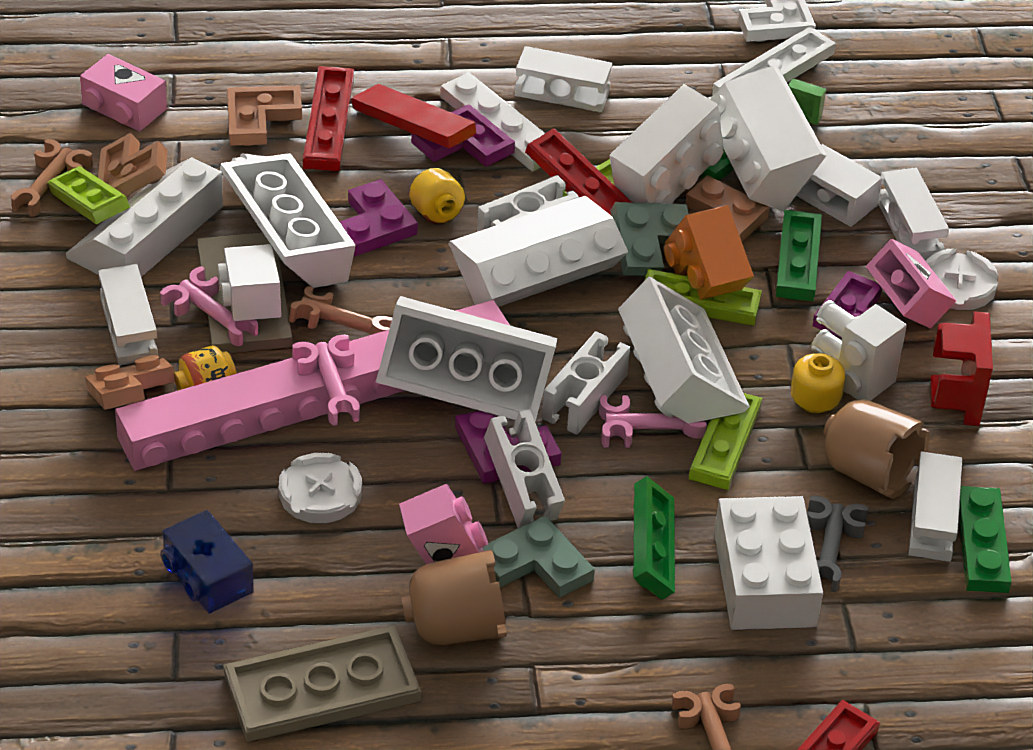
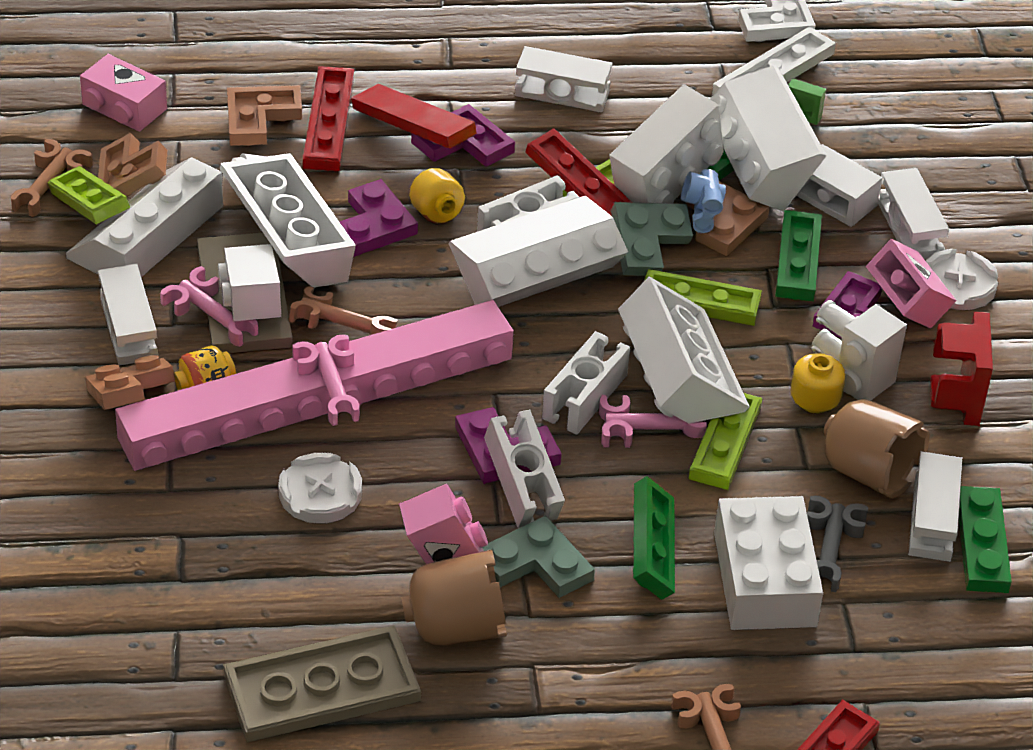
clear blue brick [160,509,254,614] -> none
white slope [376,296,557,421] -> none
white plate [440,72,545,172] -> none
orange brick [664,205,754,300] -> none
none -> light blue plate [681,169,726,233]

